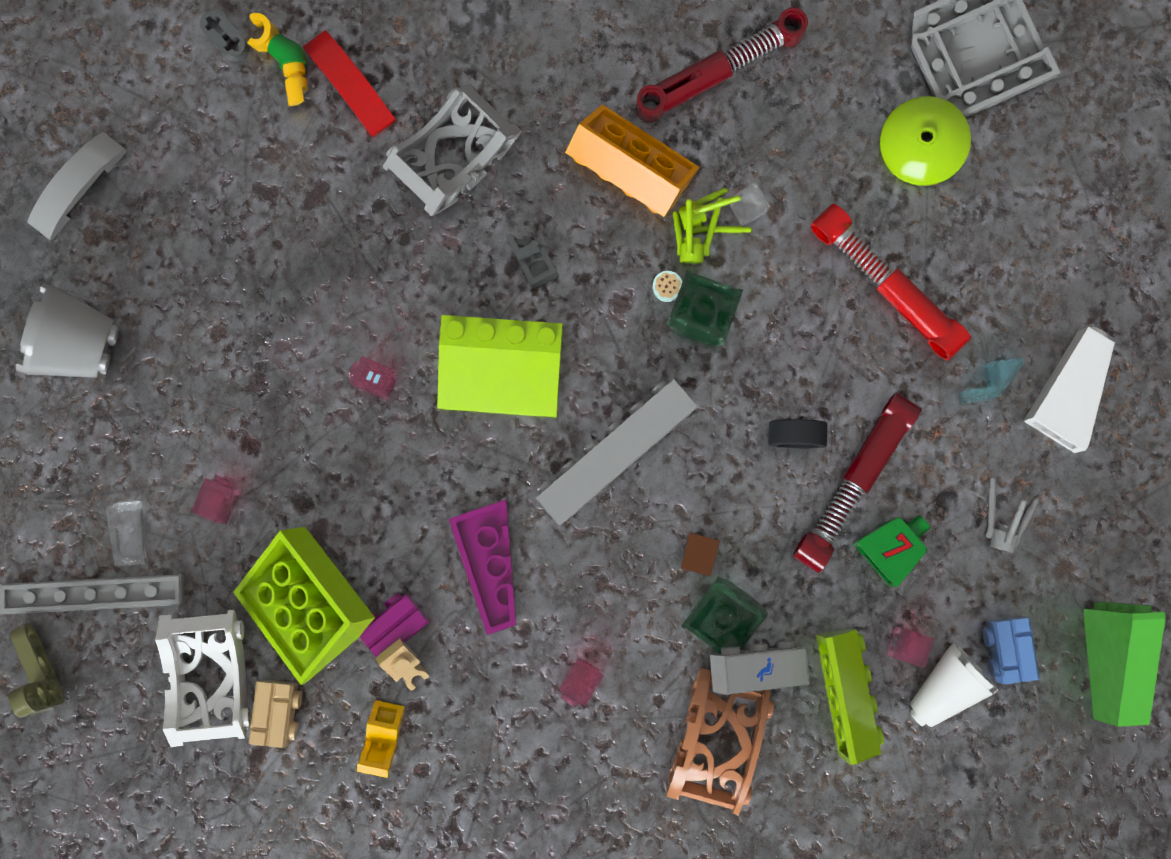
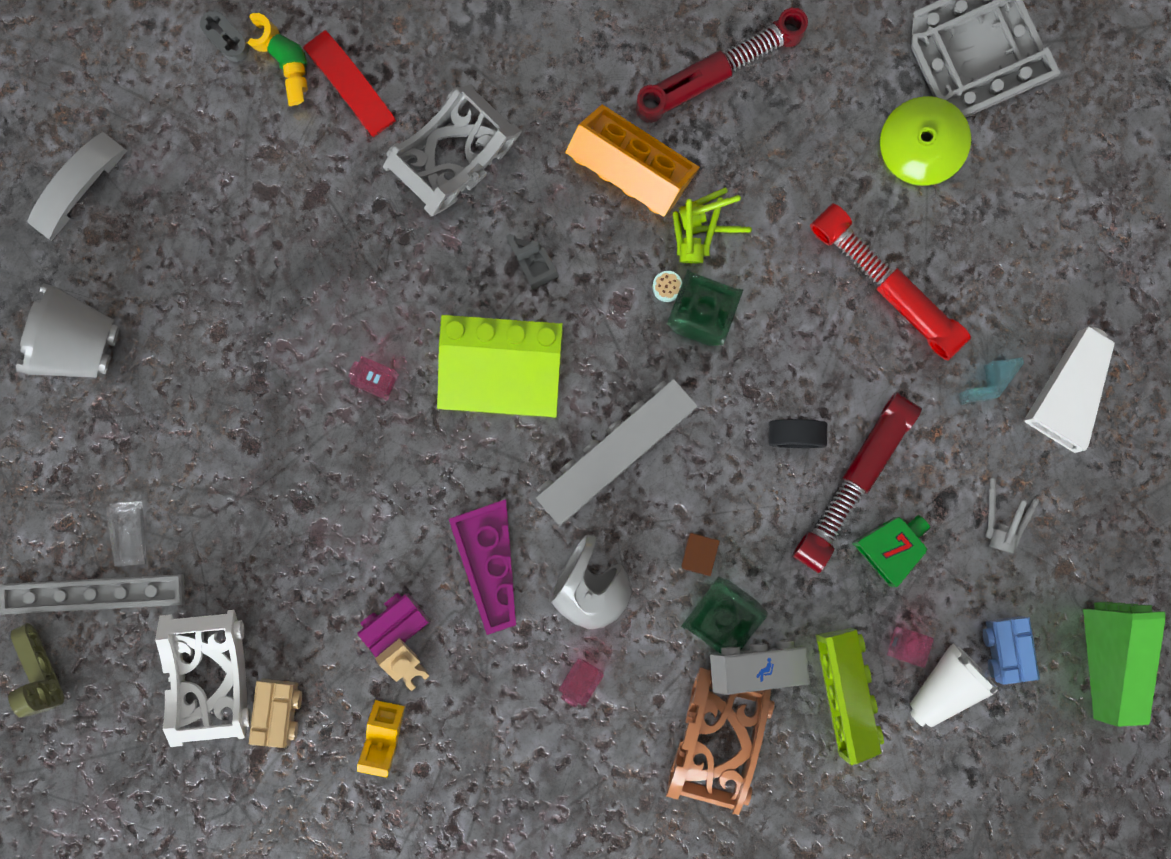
clear pink brick [190,475,241,524] -> none
lime slope [233,527,375,685] -> none
clear slope [730,182,770,226] -> none
none -> light grey piece [550,535,632,630]

